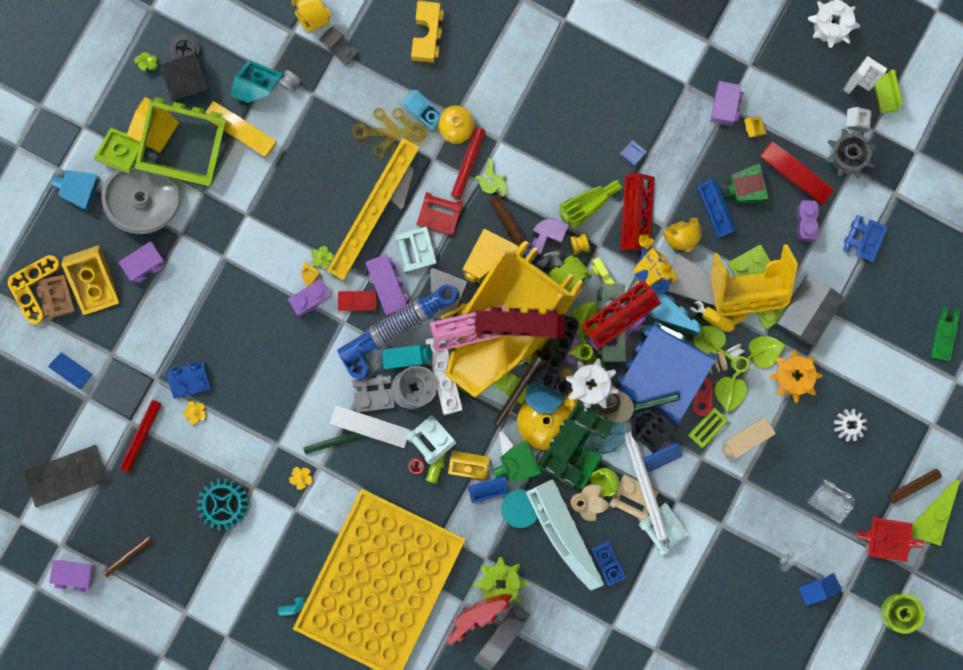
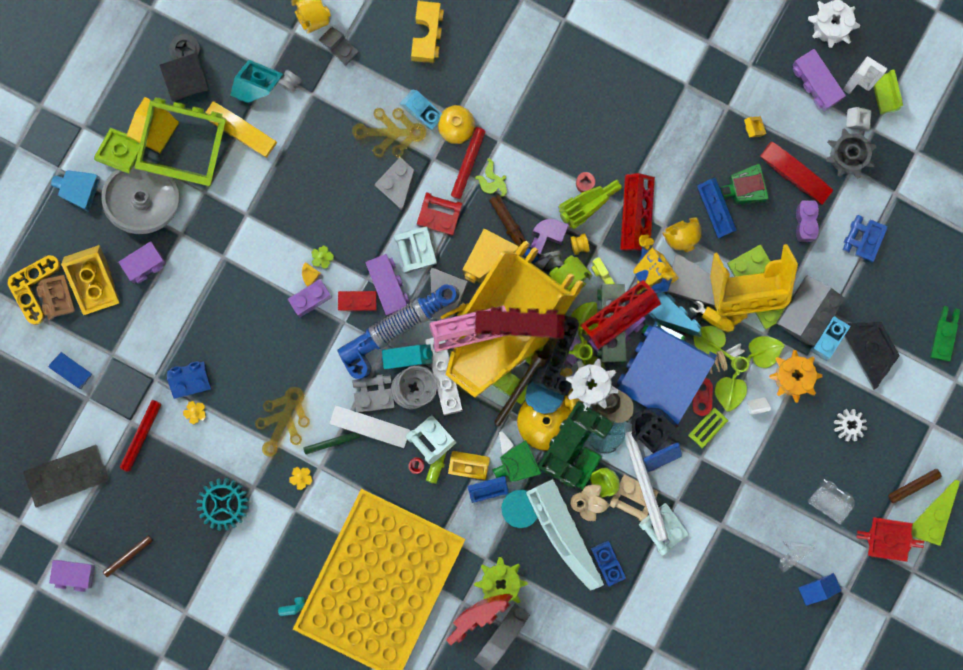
lime plant [134,52,157,71] -> none
yellow plate [327,138,420,280] -> none
tile [620,140,647,167] -> none
dark green bar [633,393,680,412] -> none
medium lavender brick [710,81,744,126] -> none
tan window [721,417,776,460] -> none
lime brick [881,593,925,634] -> none
none -> clear yellow plant [255,387,310,457]
none -> wheel [576,172,595,193]
none -> white slope [747,397,771,415]
none -> medium lavender brick [792,49,846,112]
none -> medium azure slope [810,316,850,361]
none -> black wing [844,322,900,390]

